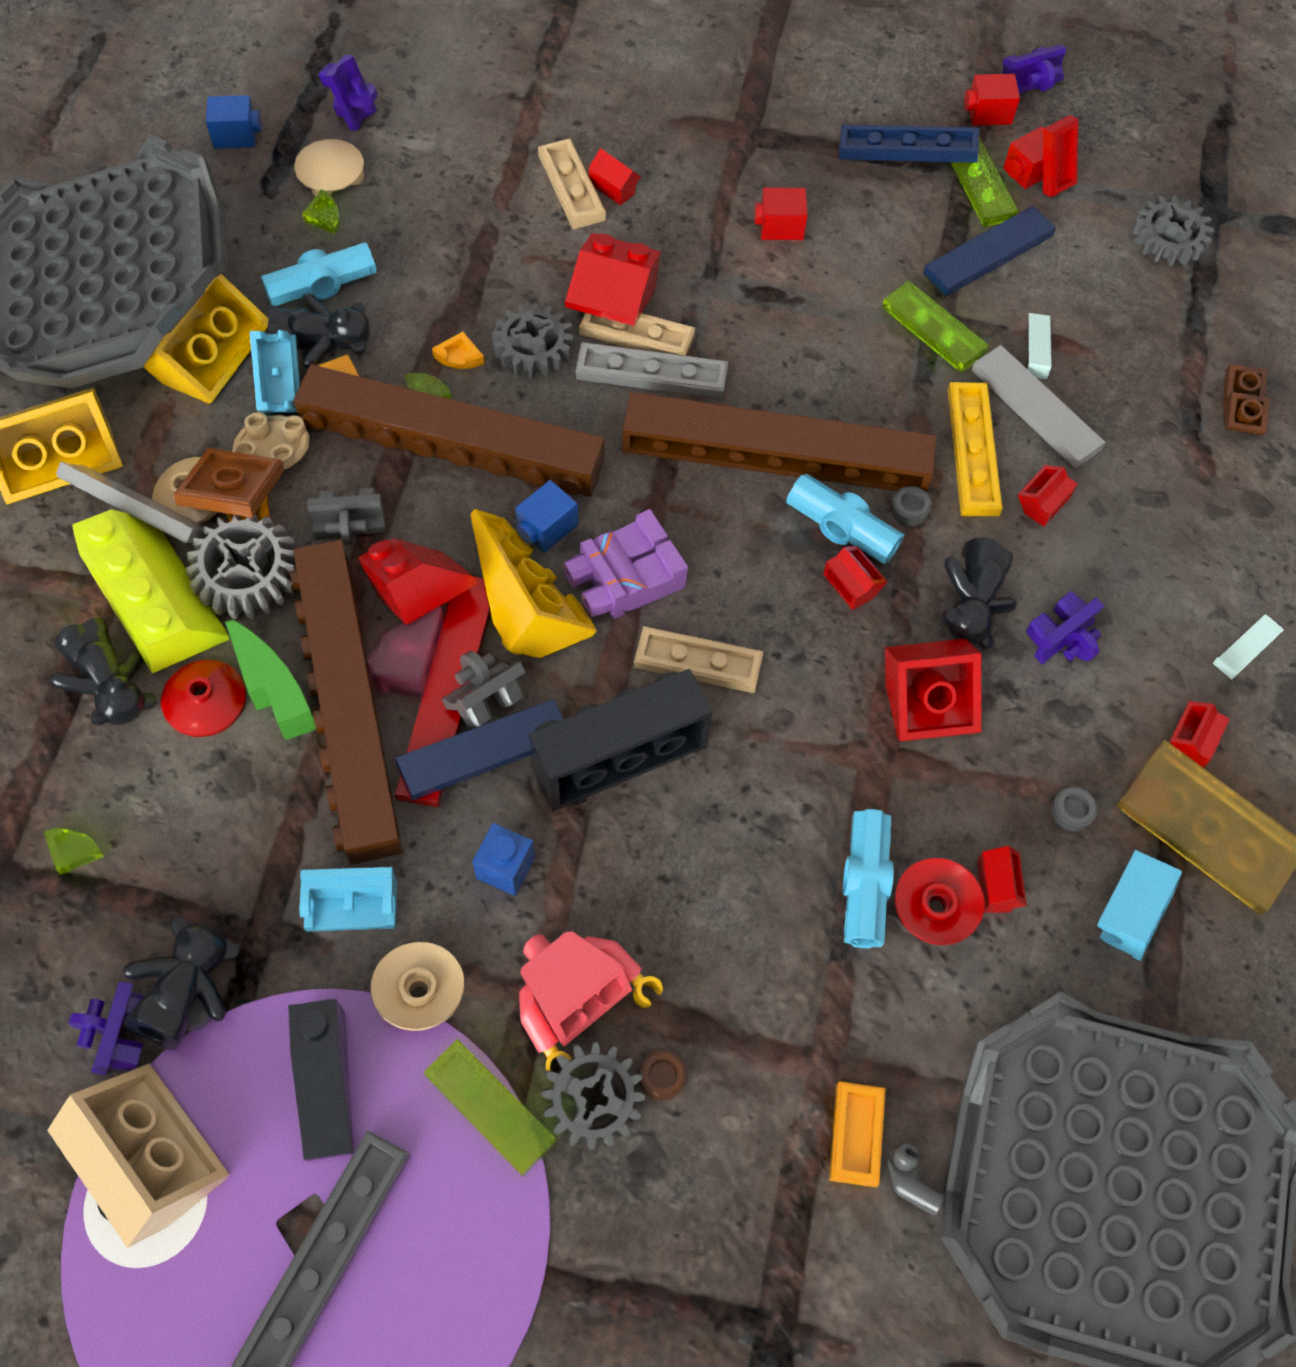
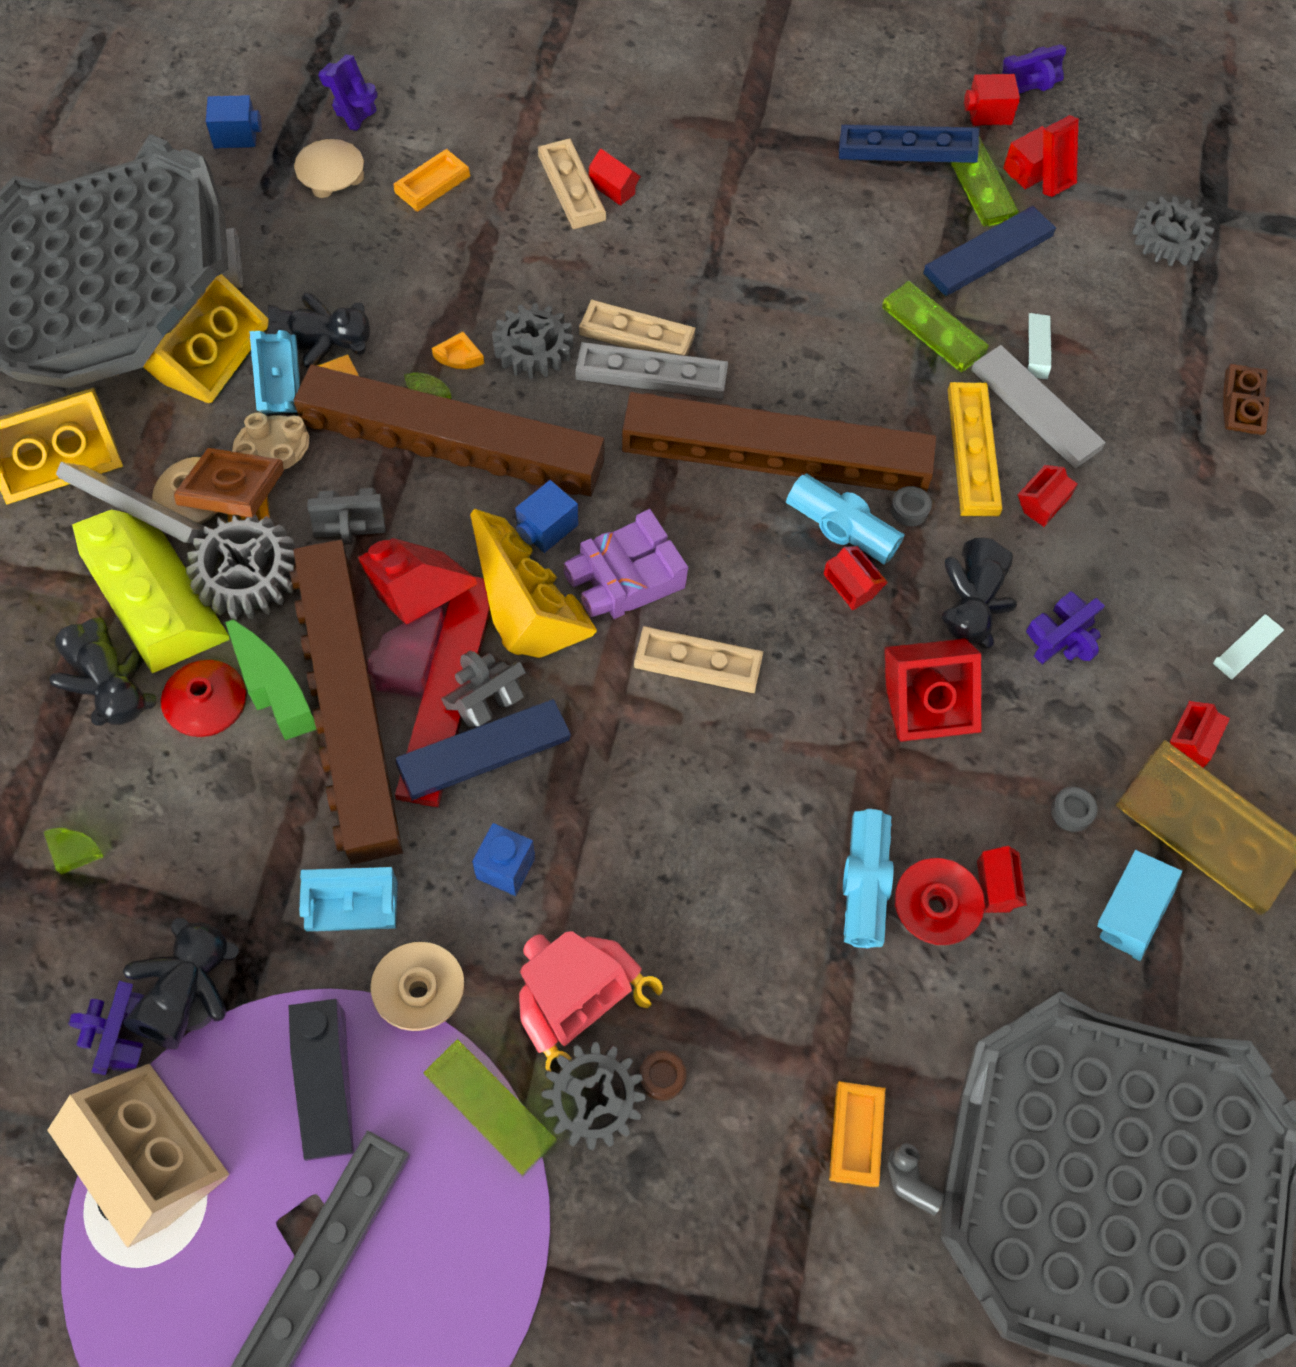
medium azure piece [260,243,377,306] -> none
clear neon green tile [302,190,340,234] -> none
black brick [529,668,712,812] -> none
slope [565,233,661,326] -> none
red brick [754,187,807,240] -> none
none -> light grey beam [222,227,243,289]
none -> light orange tile [393,149,470,212]

